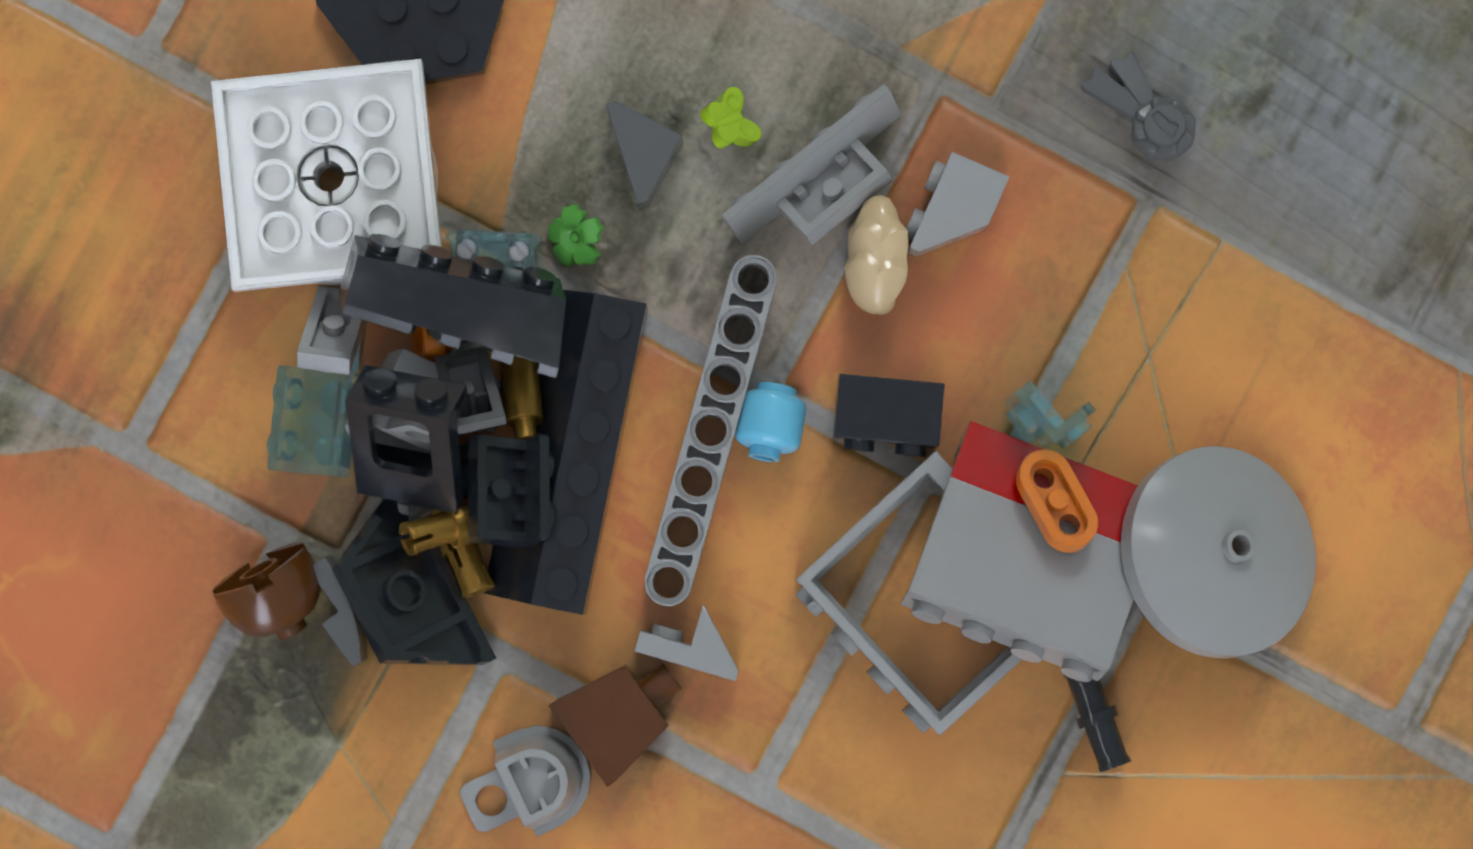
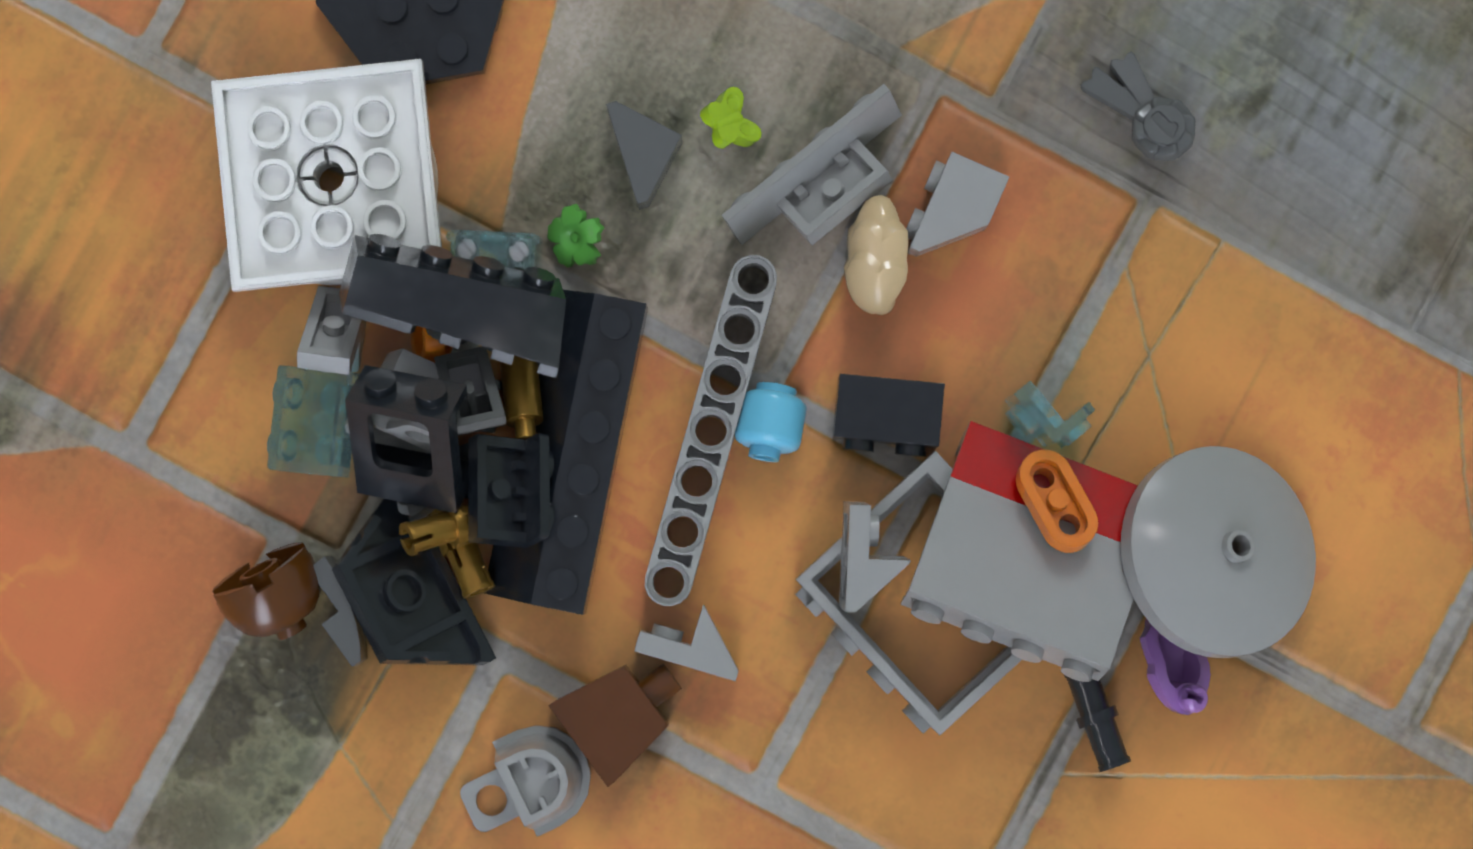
none -> light grey slope [839,501,911,612]
none -> medium lavender arm [1140,619,1211,715]

